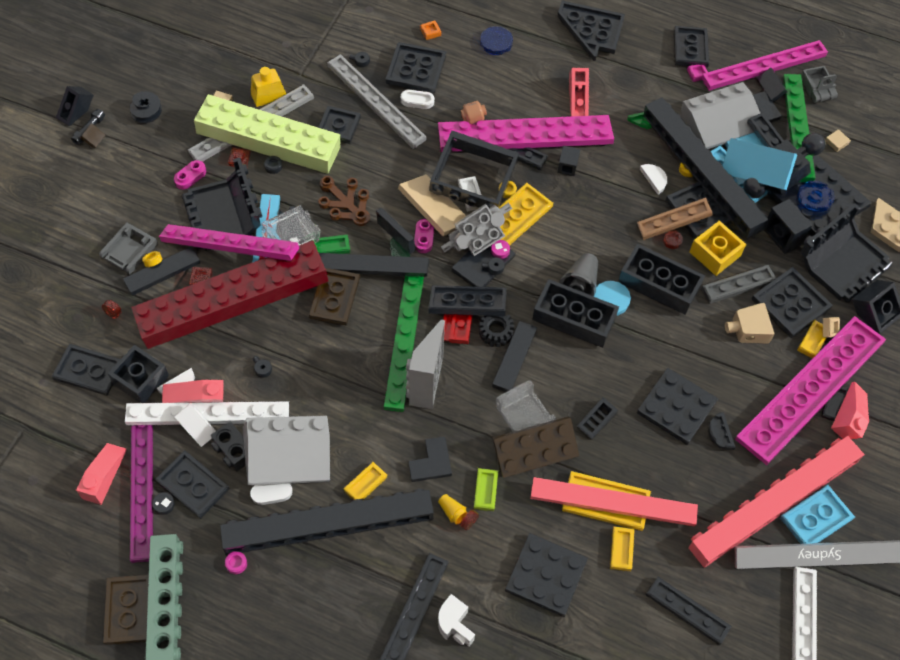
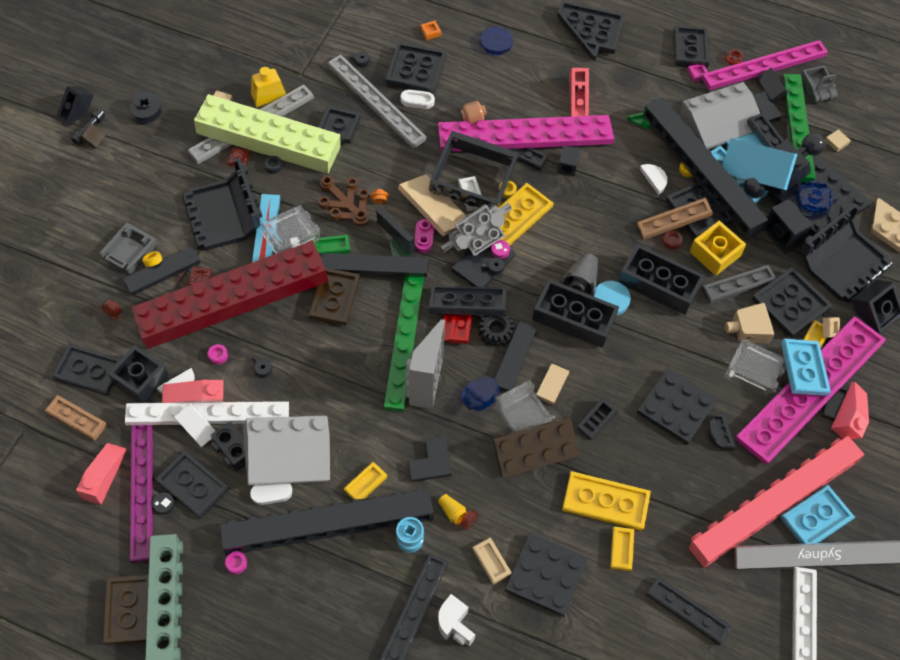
dark pink plate [159,224,299,261] -> none
dark pink plate [174,160,206,190] -> none
lime tile [474,468,498,511] -> none
coral tile [530,477,698,527] -> none
none -> medium nougat tile [45,395,107,441]
none -> dark pink tile [208,344,228,365]
none -> orange plate [370,189,388,204]
none -> medium azure wheel [396,517,424,553]
none -> clear blue tile [461,376,500,411]
none -> tan tile [472,537,512,585]
none -> tan tile [535,364,569,405]
none -> clear panel [724,339,786,397]
none -> clear red tile [726,49,744,65]
none -> medium azure tile [781,339,831,396]

